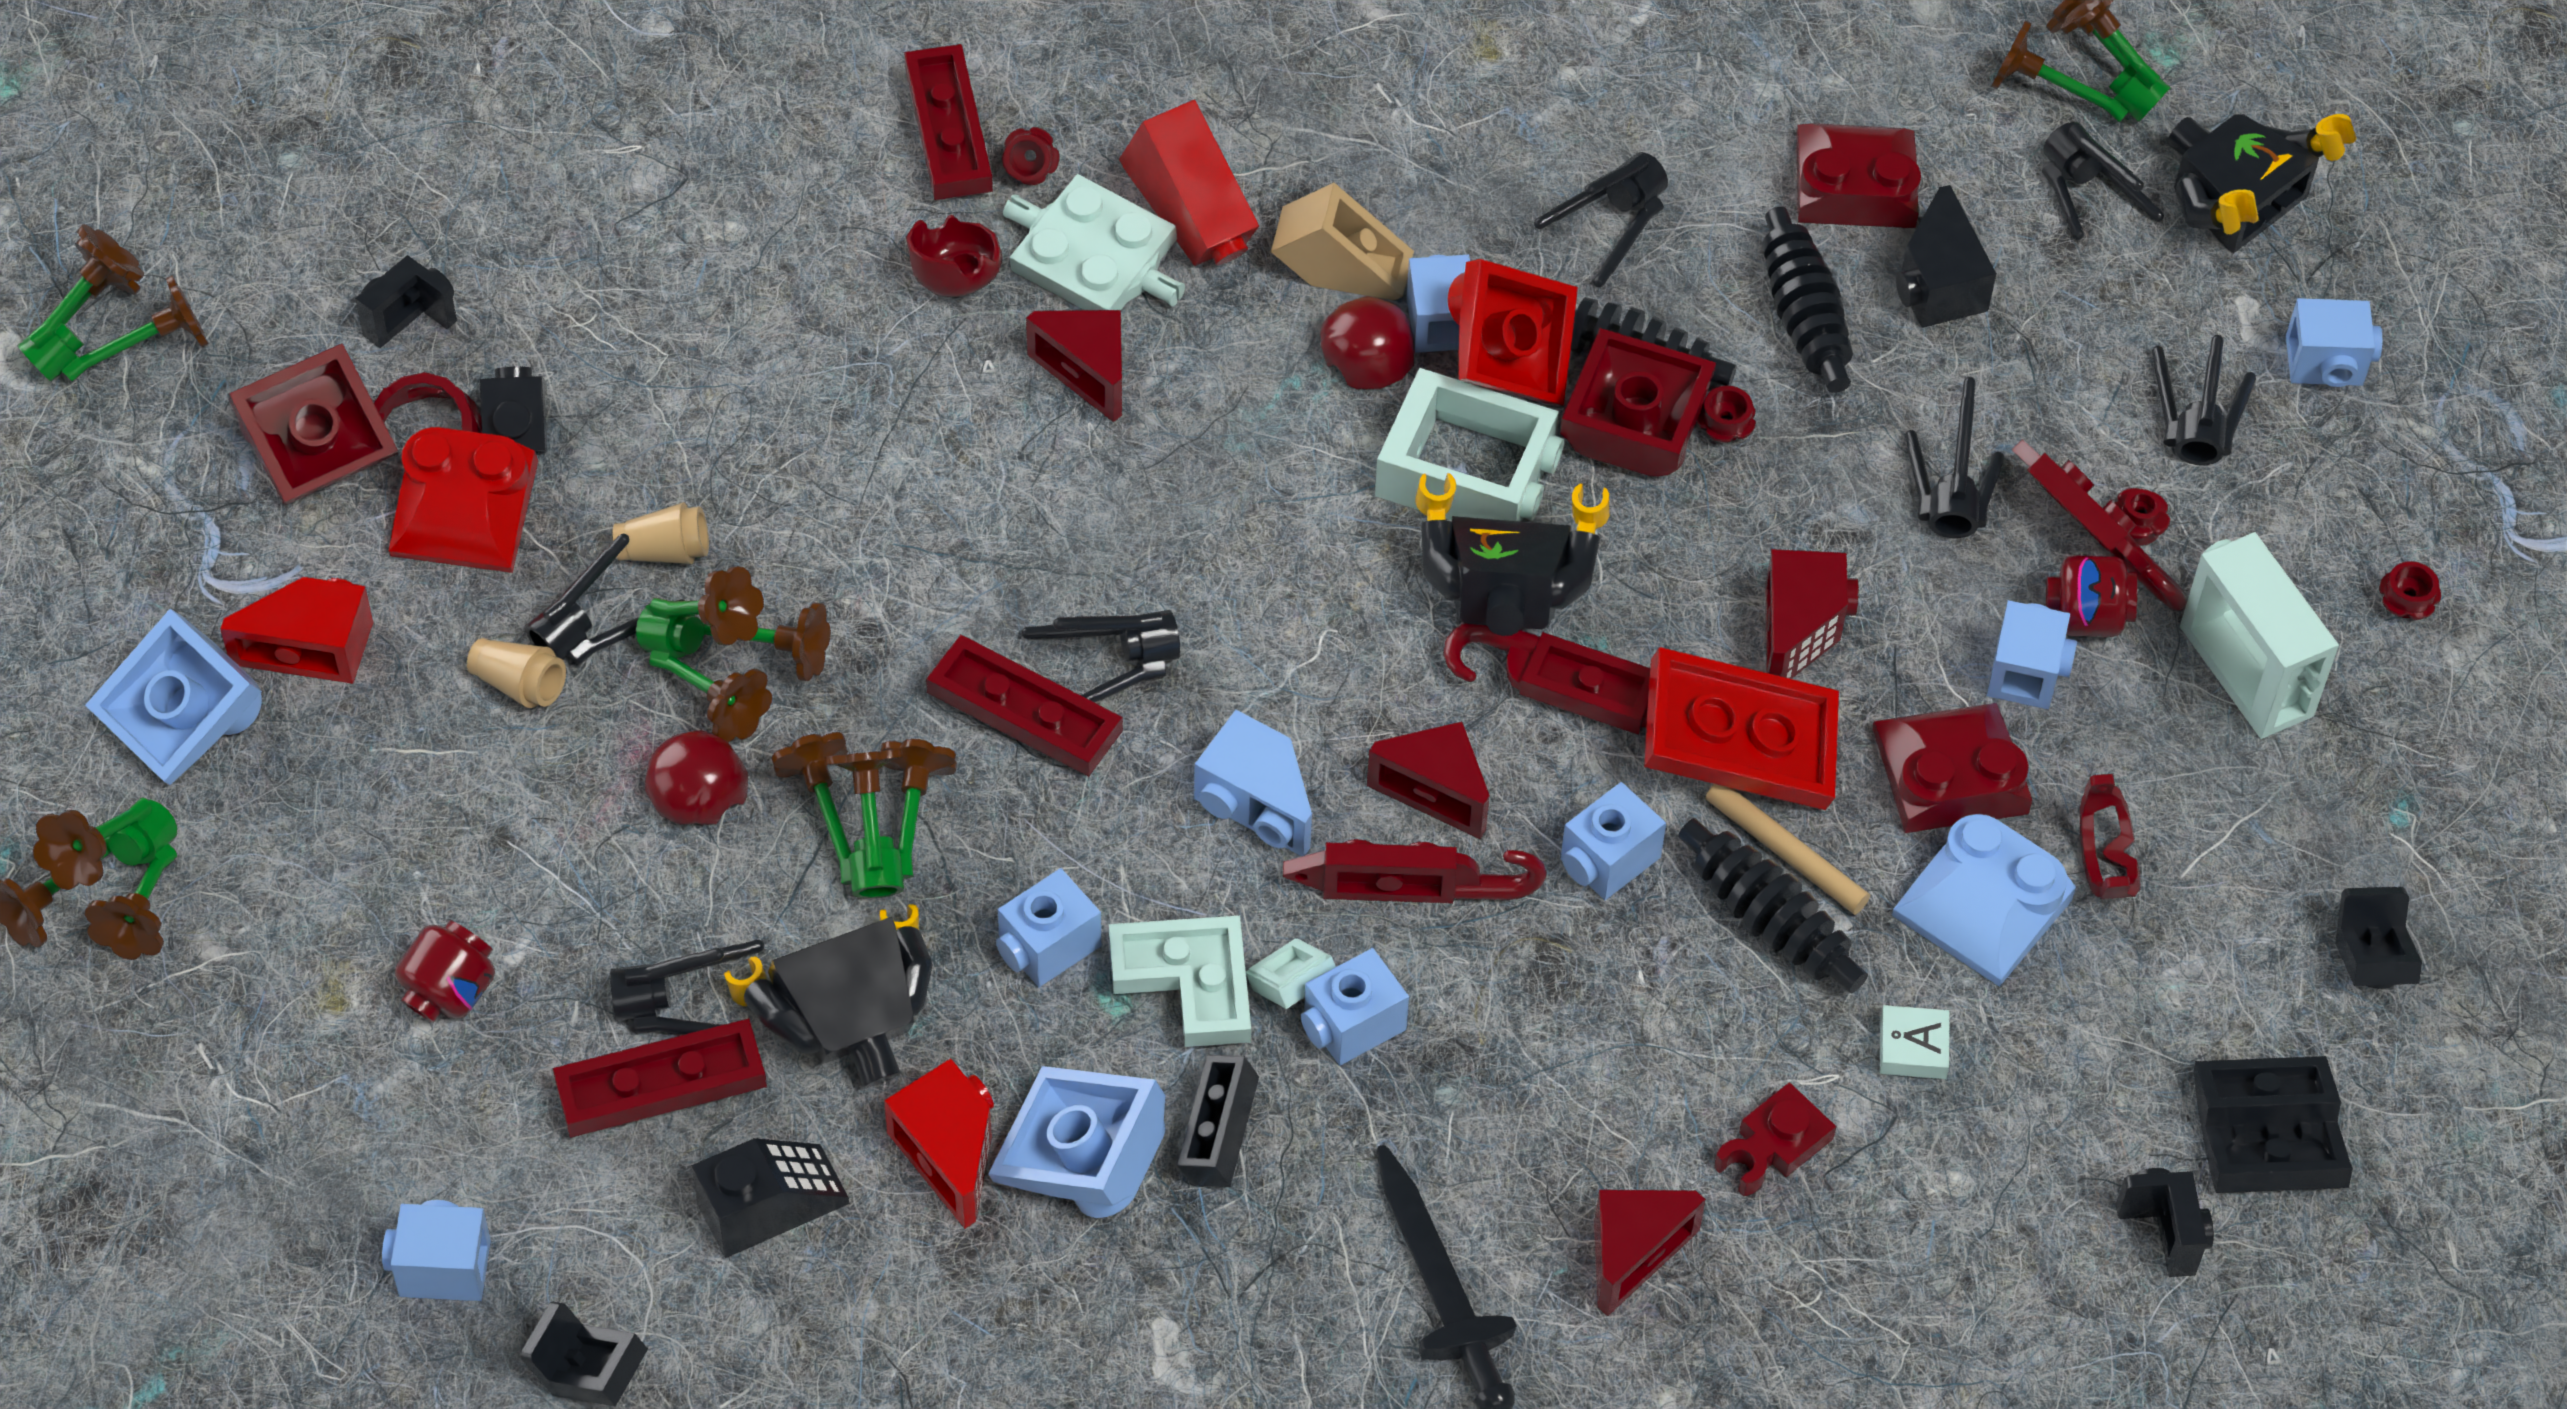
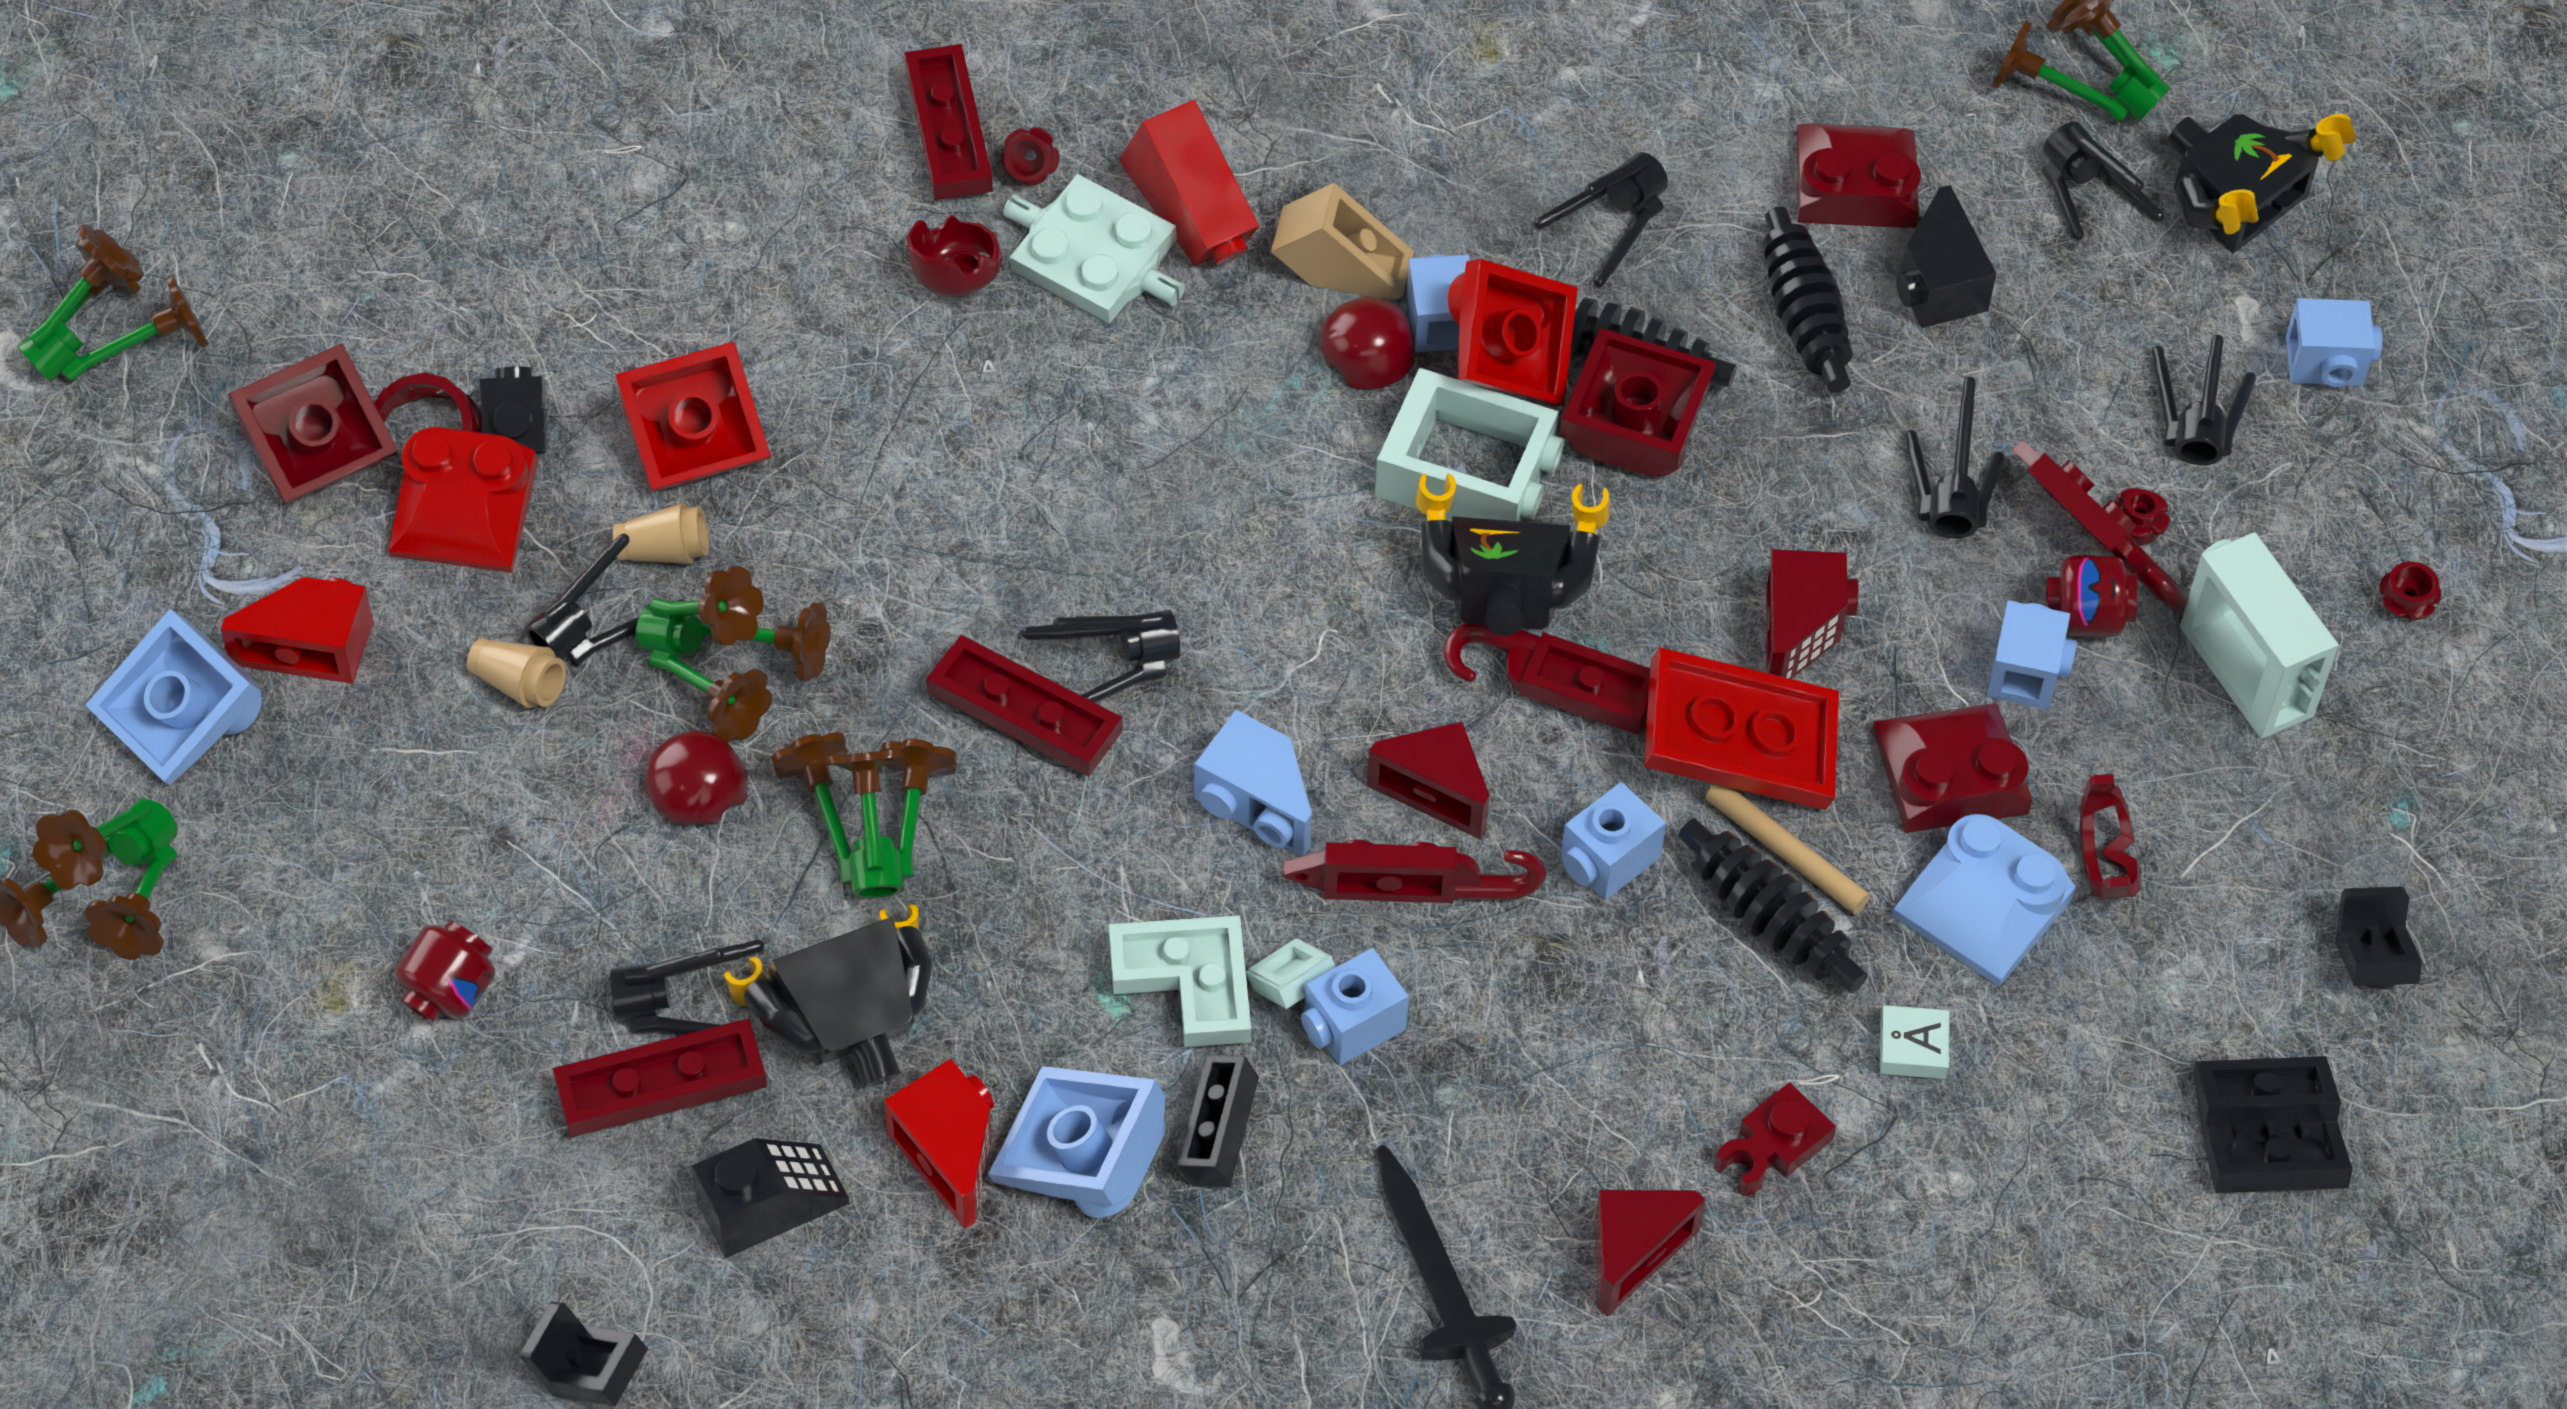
black bracket [355,255,457,348] -> none
light blue brick [382,1200,491,1301] -> none
light blue brick [996,868,1102,988] -> none
dark red slope [1026,310,1122,422] -> none
dark red plate [1697,386,1756,443] -> none
black bracket [2115,1168,2214,1277] -> none
none -> red slope [615,341,771,493]

